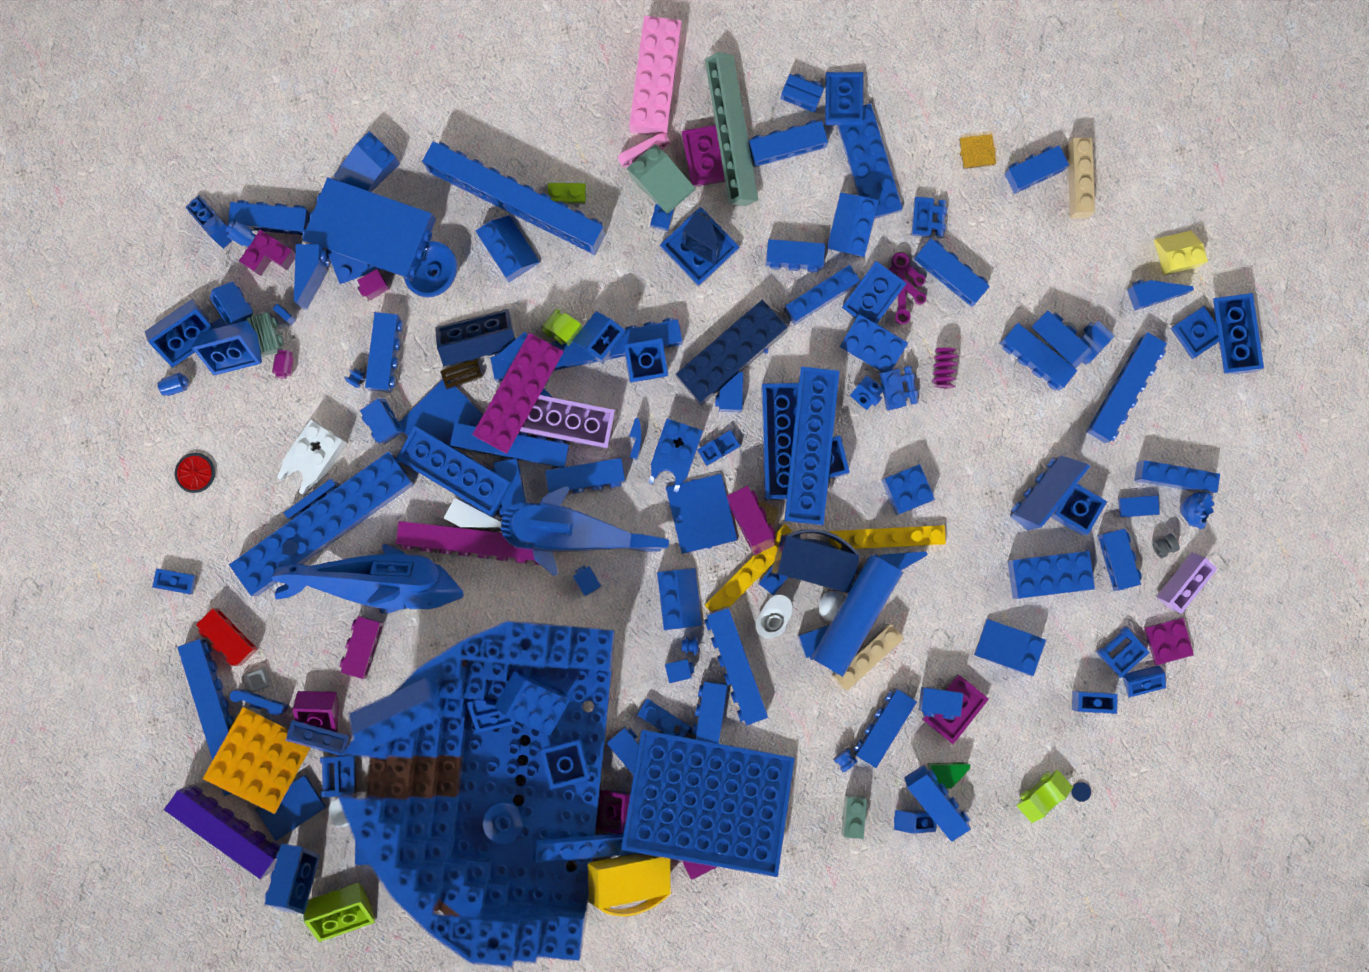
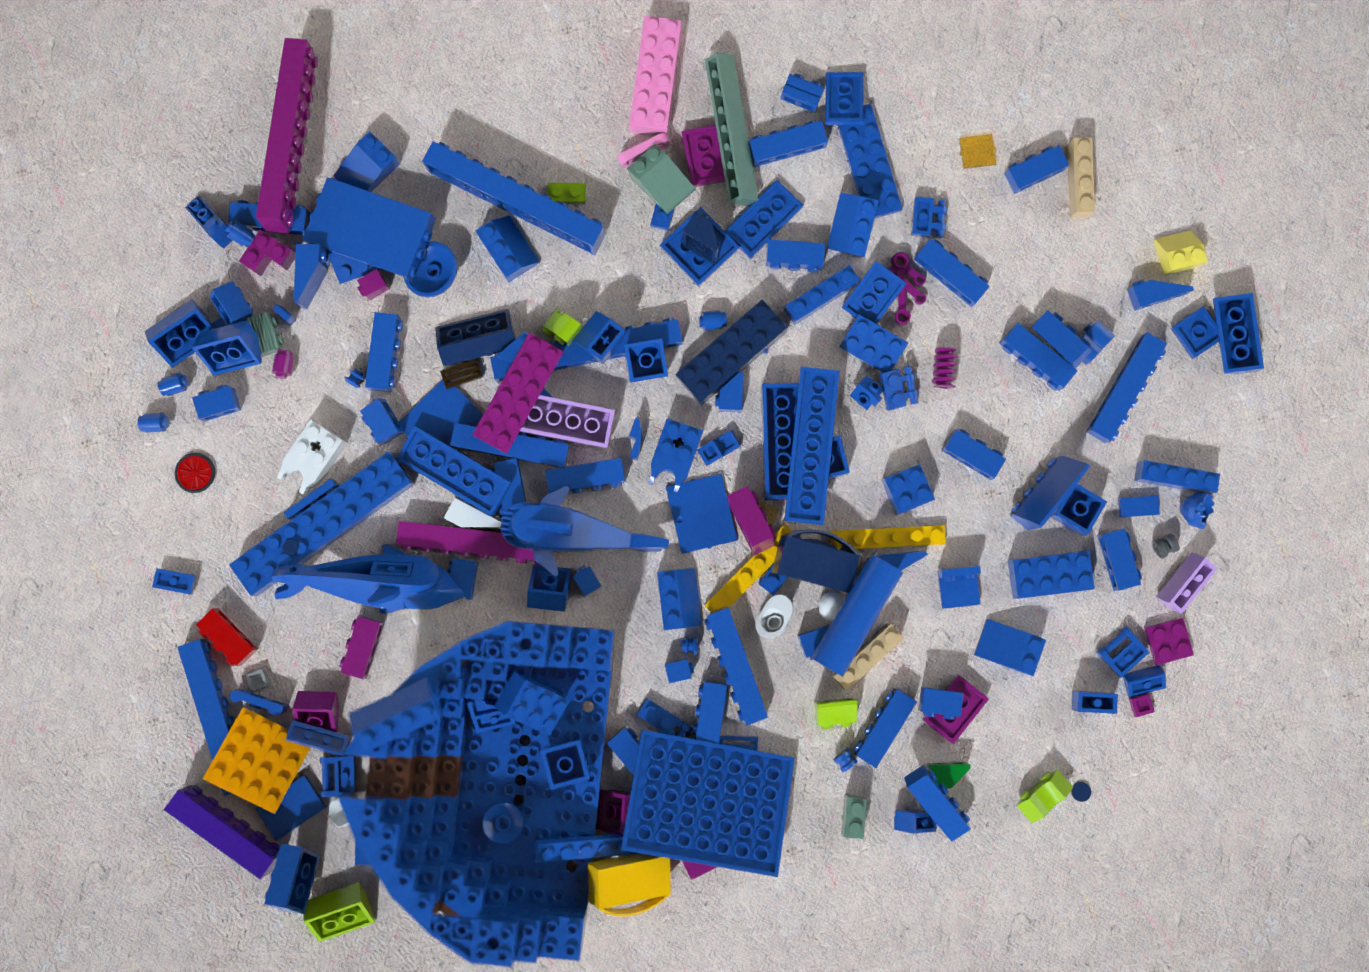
none -> blue brick [137,413,169,433]
none -> blue brick [192,385,241,422]
none -> magenta brick [256,38,318,233]
none -> blue slope [448,558,479,600]
none -> blue slope [527,564,571,612]
none -> blue brick [699,310,727,331]
none -> blue tile [719,735,758,751]
none -> blue tile [725,180,804,259]
none -> lime slope [814,698,857,729]
none -> blue bracket [937,566,981,609]
none -> blue brick [942,429,1006,480]
none -> magenta tile [1129,693,1155,717]

